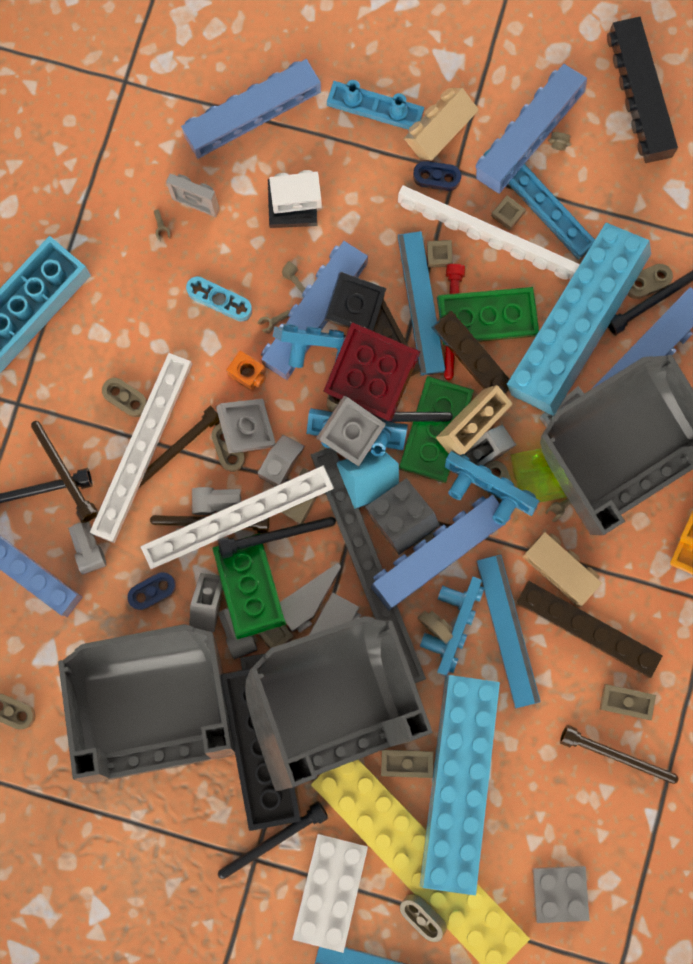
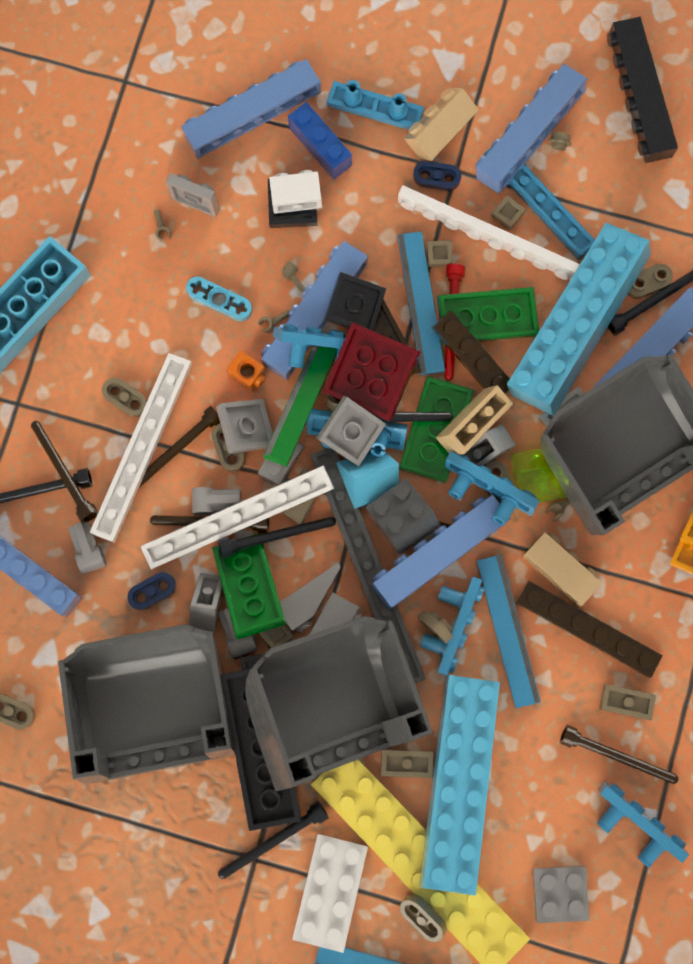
none -> green tile [264,345,337,467]
none -> blue brick [288,102,352,180]
none -> dark azure plate [597,781,689,868]

